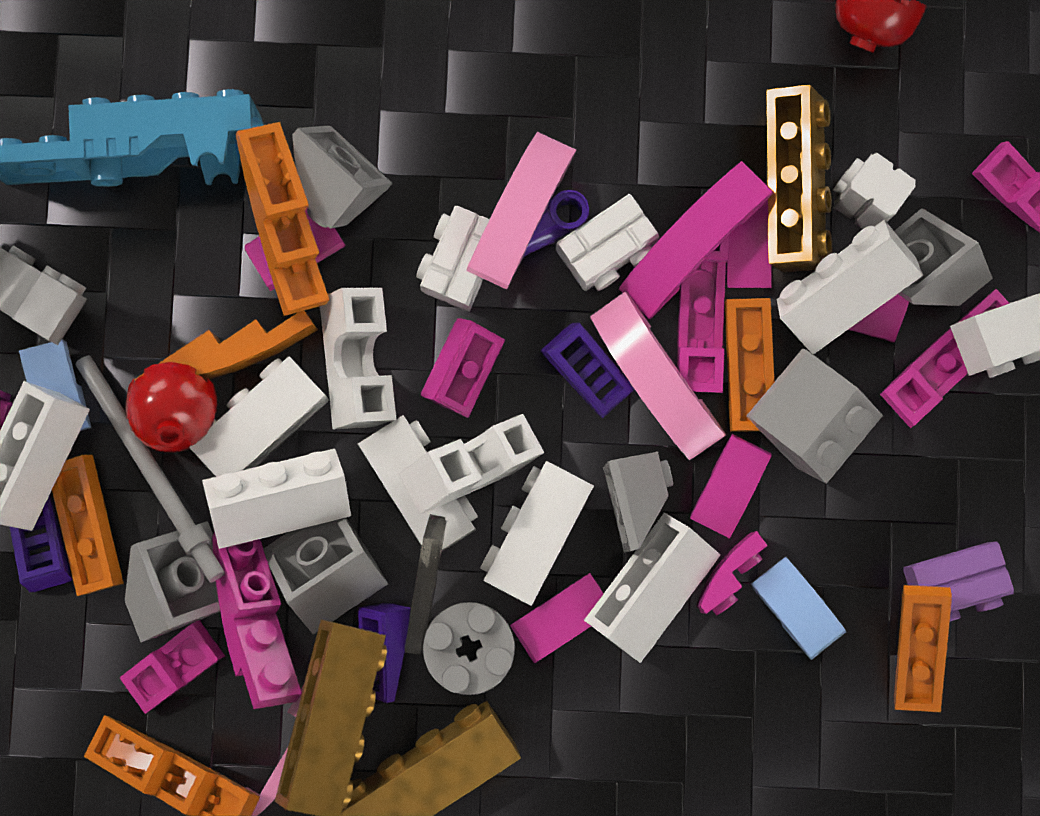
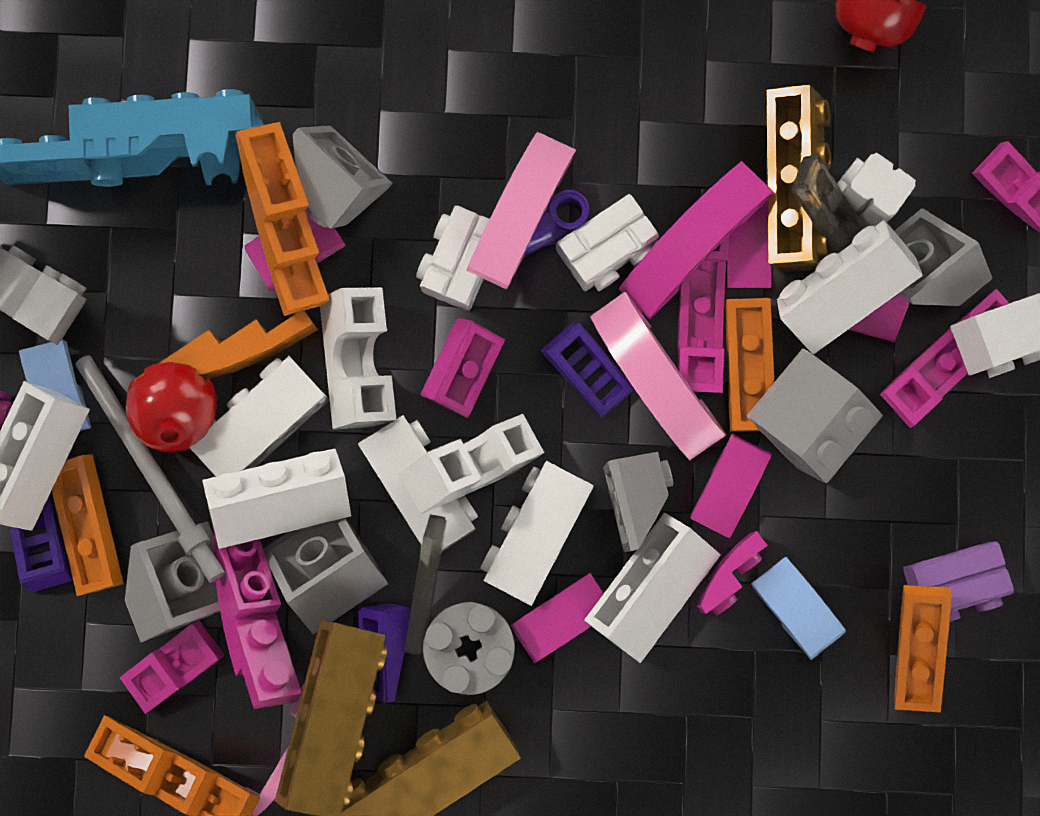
none -> clear smoke tile [791,155,865,254]

